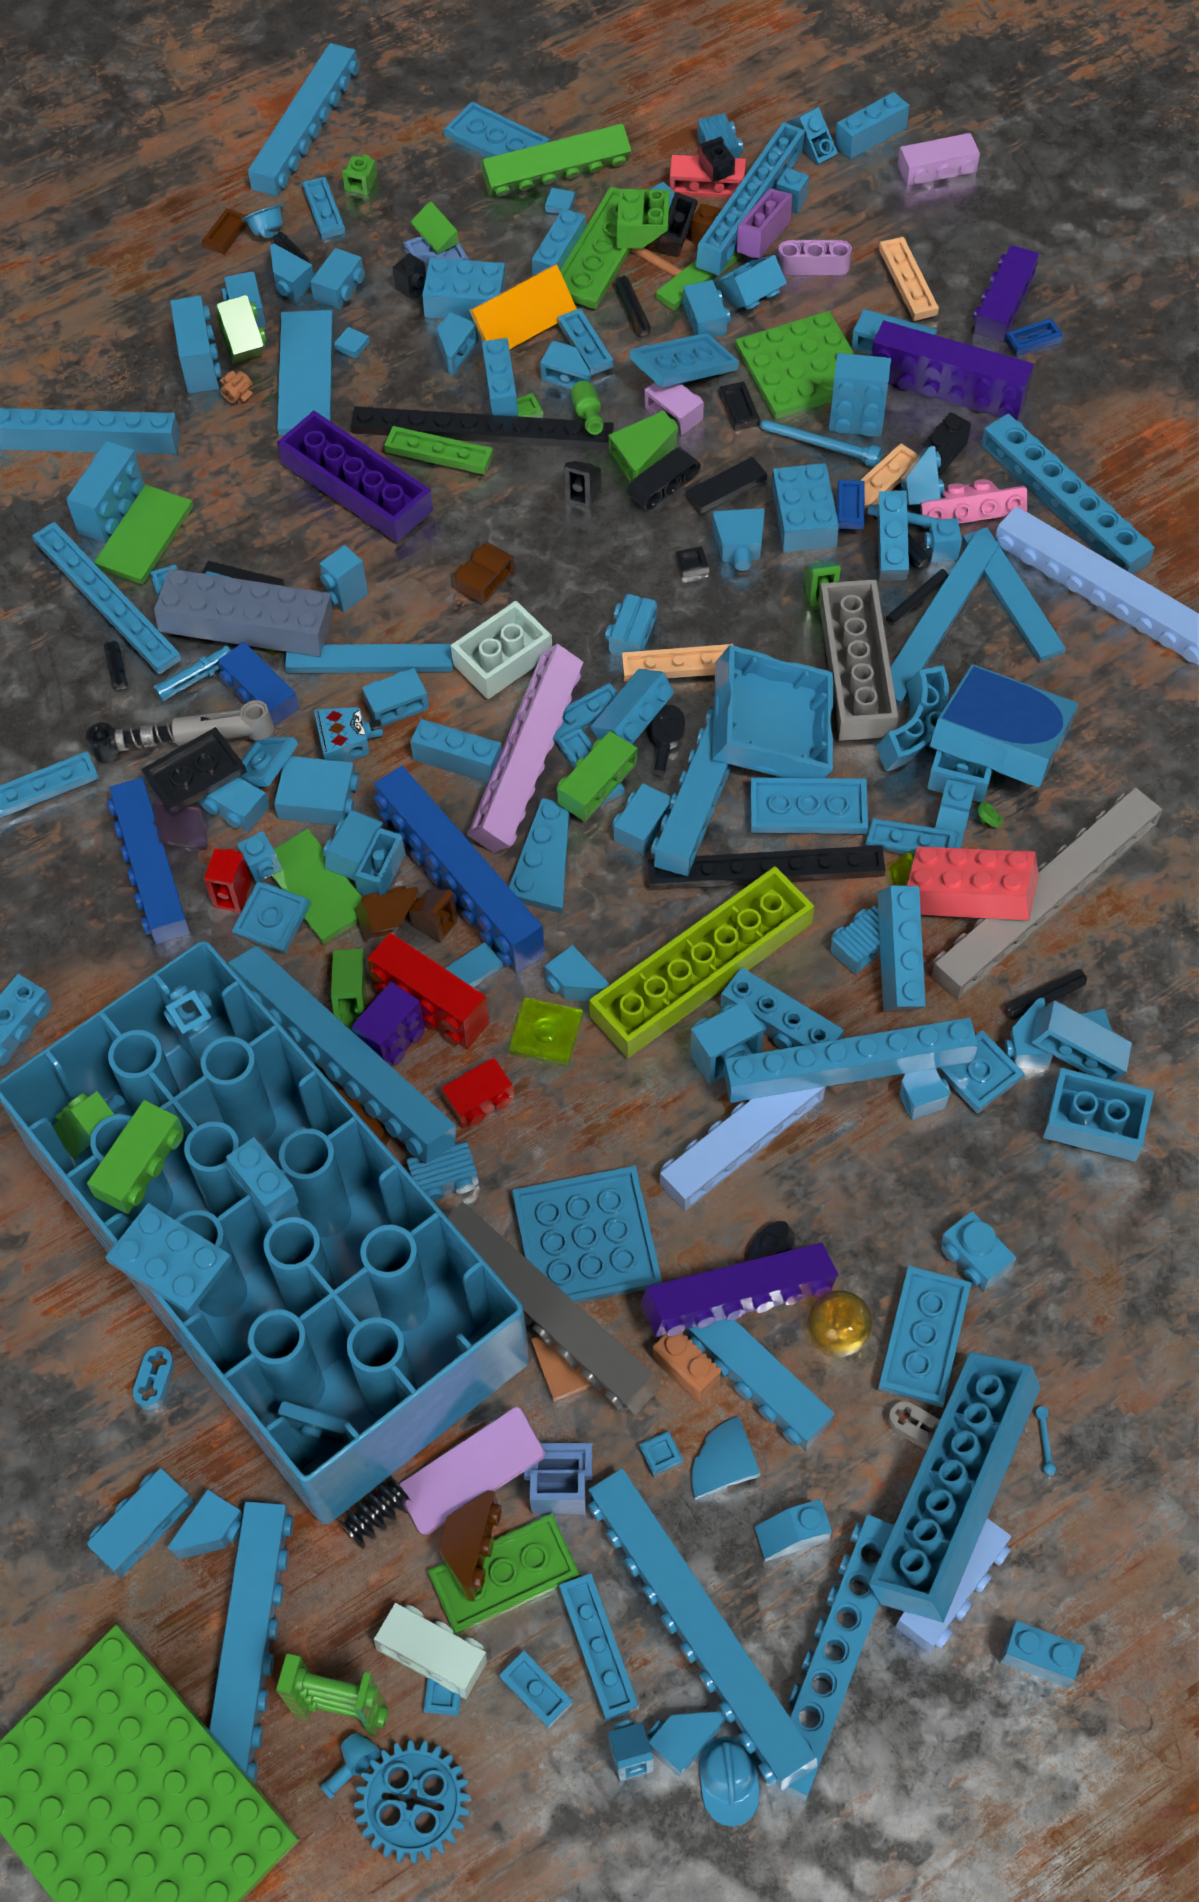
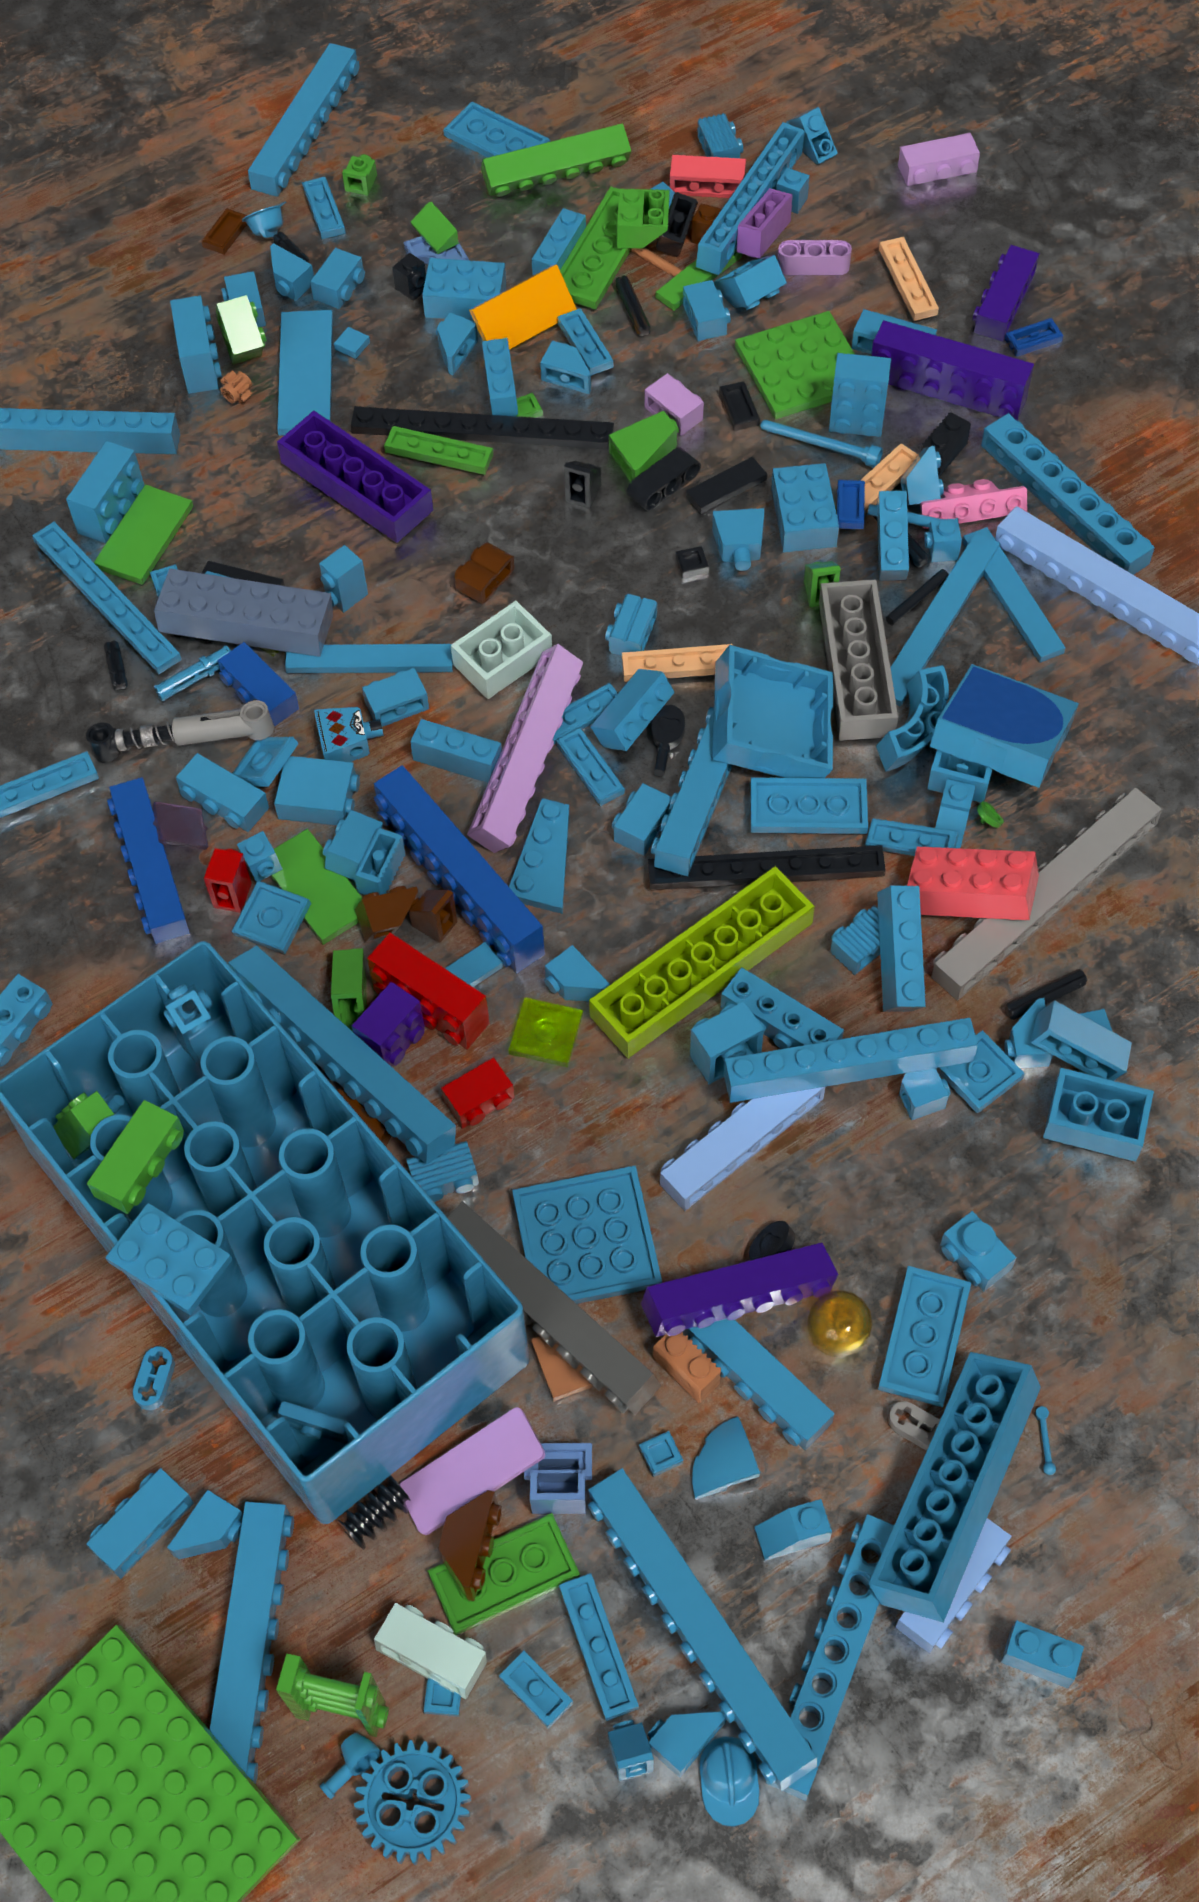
black plate [141,727,247,815] -> none
dark azure brick [226,1137,299,1222] -> none
dark azure tile [545,188,576,214] -> none
bright green brick [556,731,638,822] -> none
bright green piece [571,381,603,435] -> none
dark azure plate [629,333,740,387] -> none
black brick [699,136,735,182] -> none
dark azure brick [835,92,909,159] -> none
clear neon green tile [889,853,915,886] -> none

